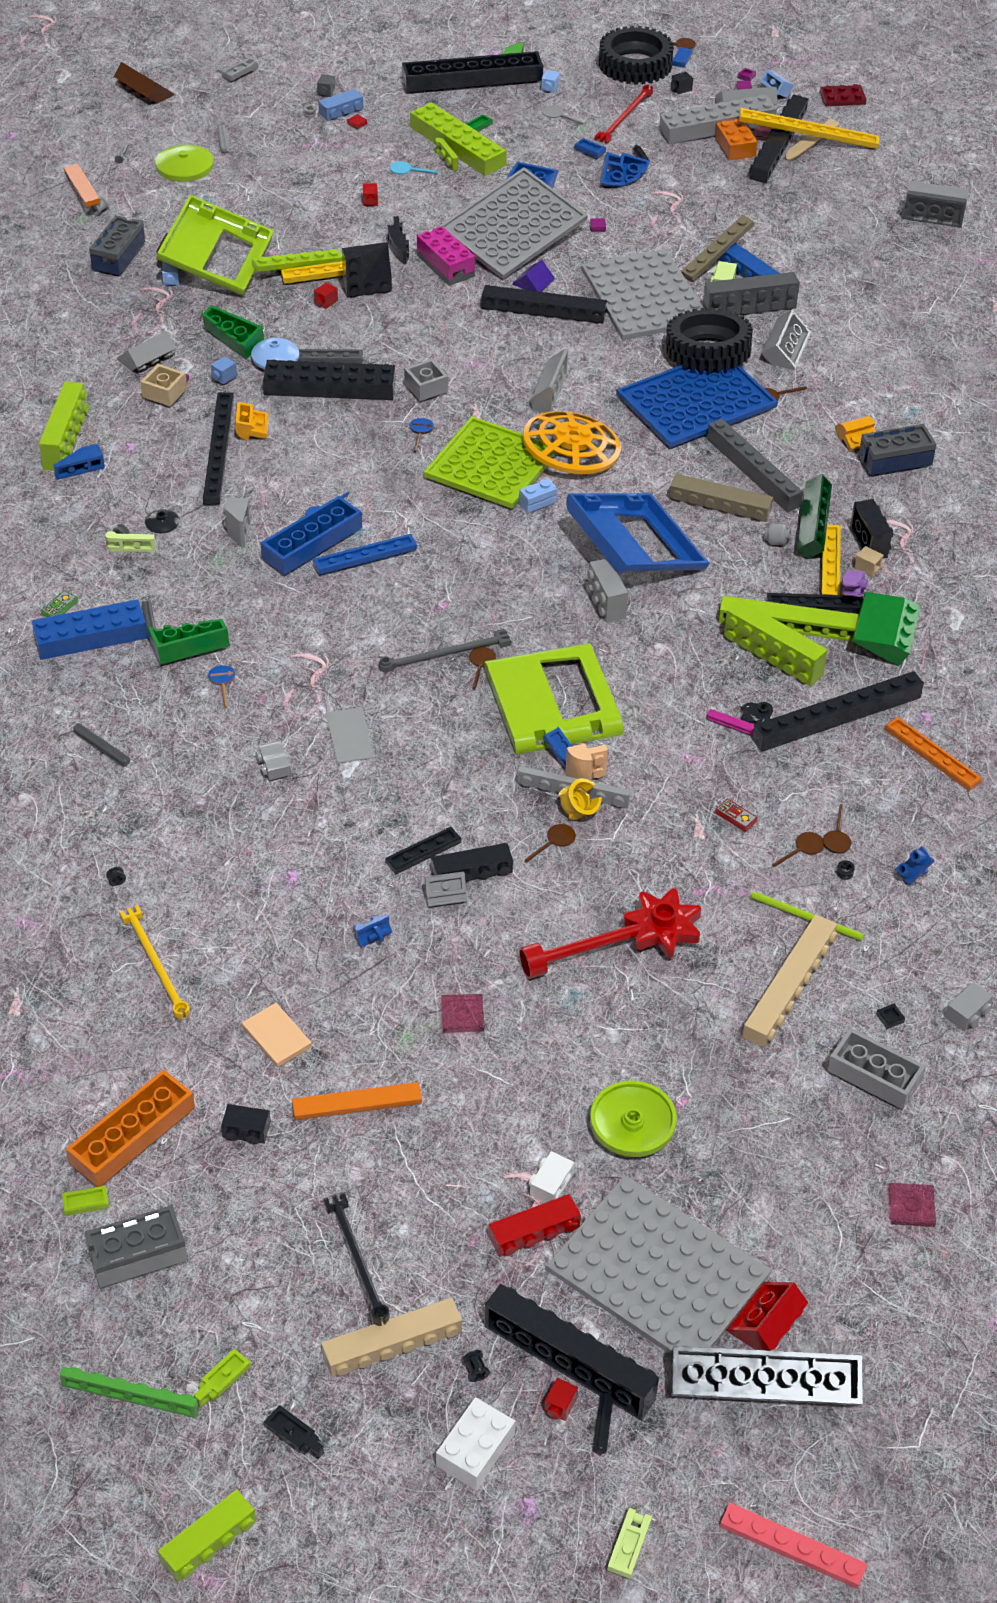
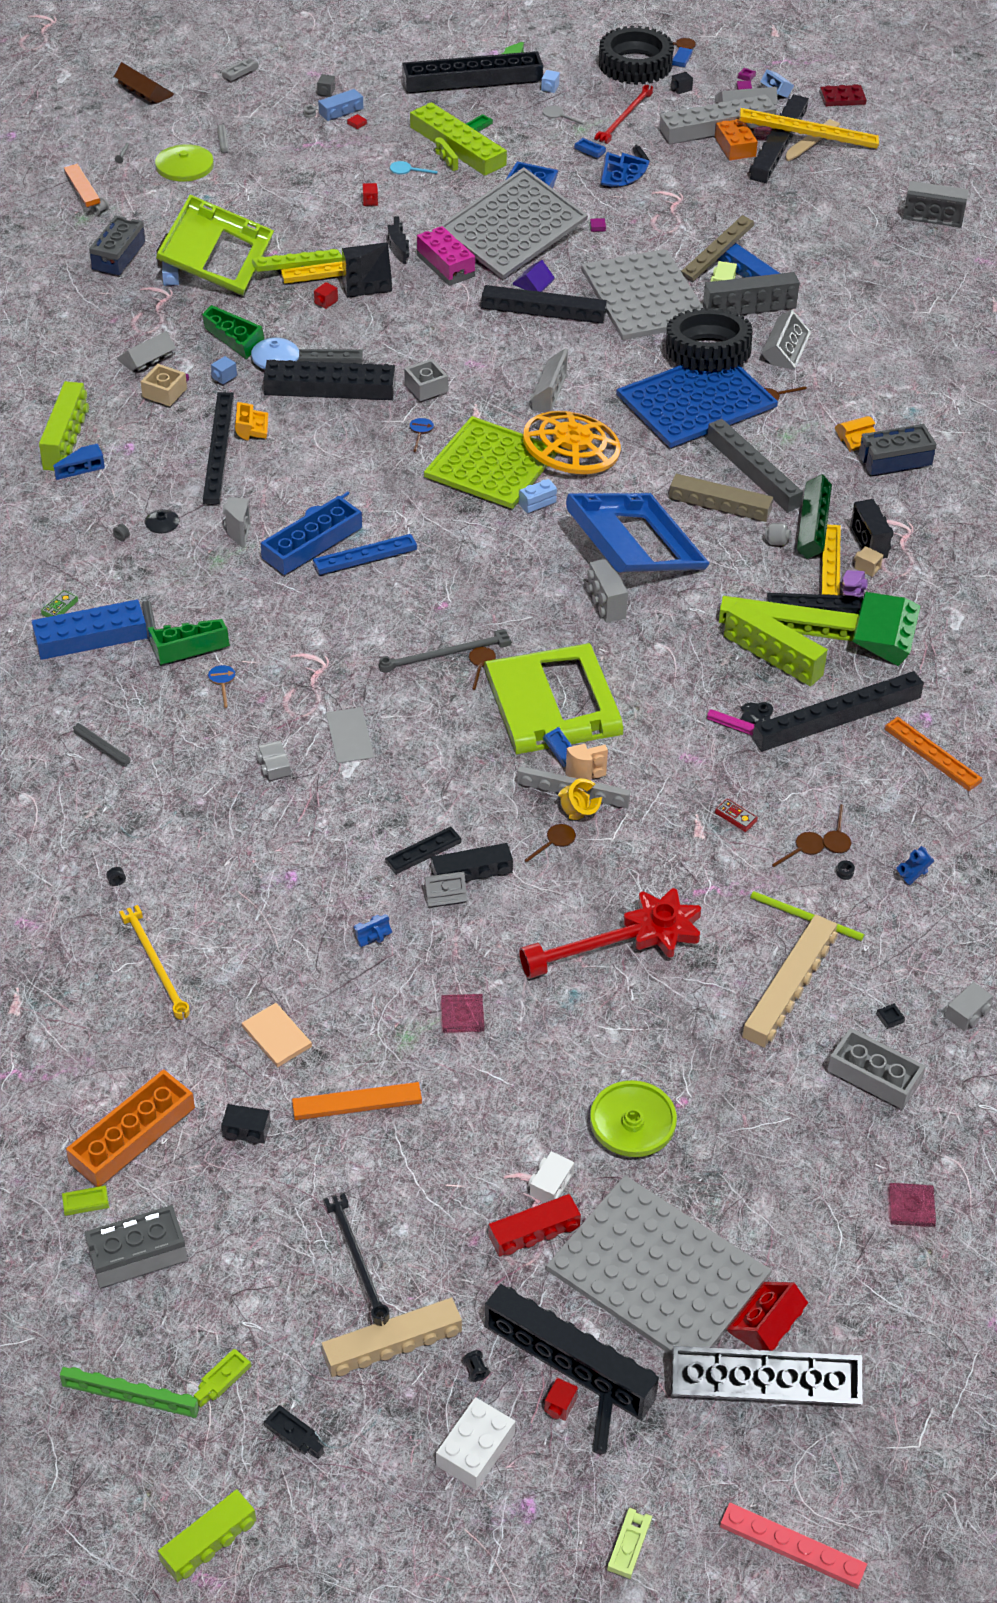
yellowish green plate [105,531,156,552] -> none

